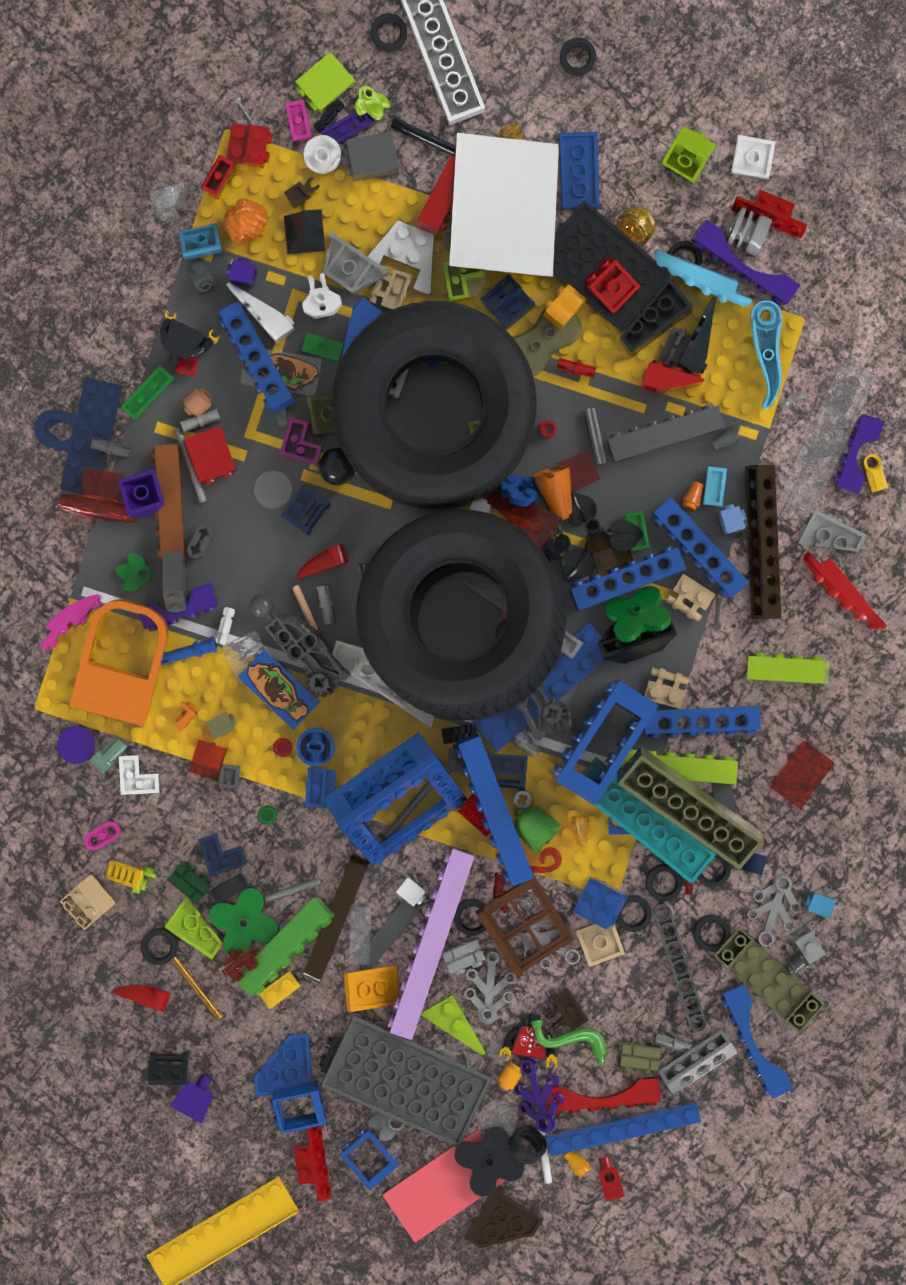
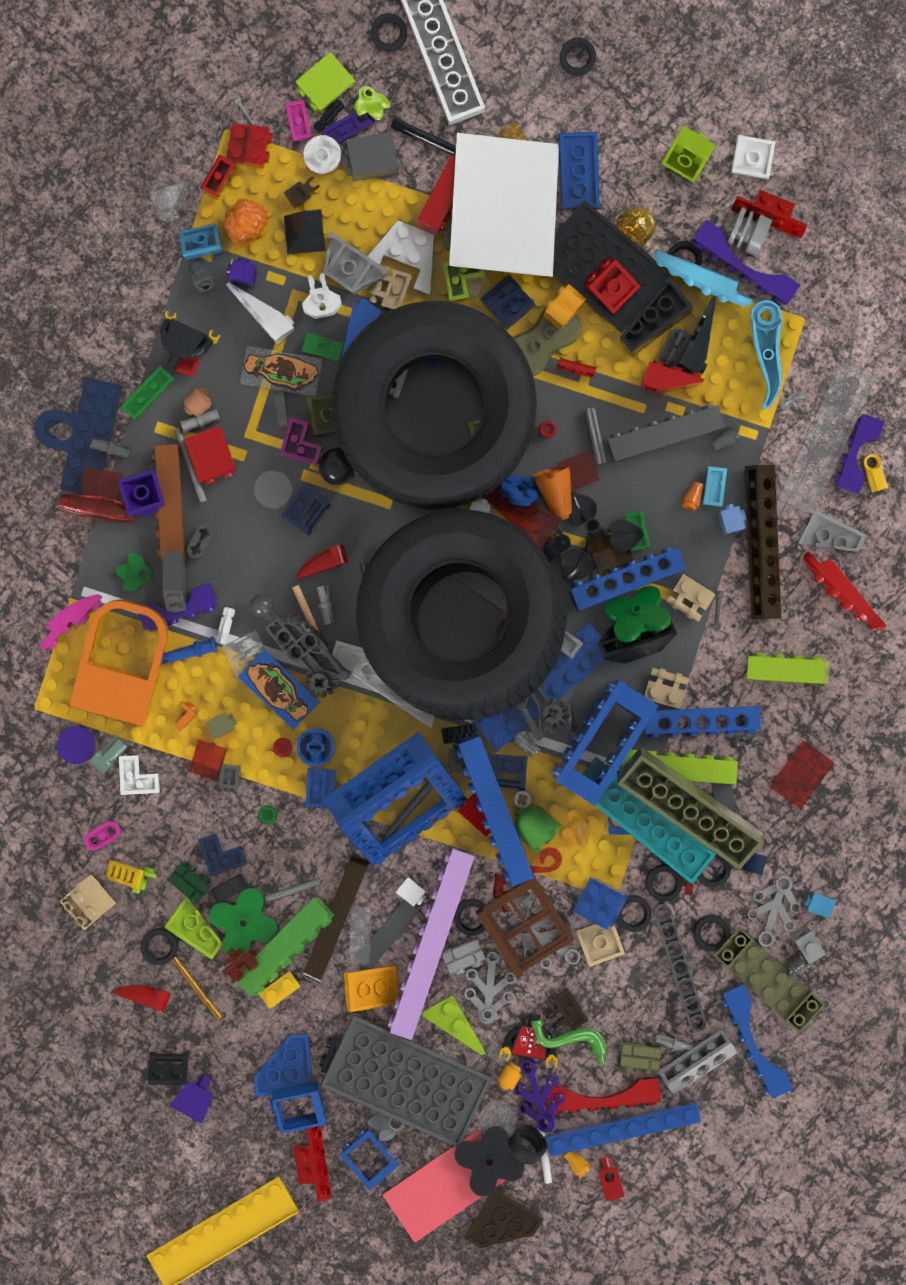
blue brick [218,300,295,413] -> none
blue brick [652,497,749,598] -> none

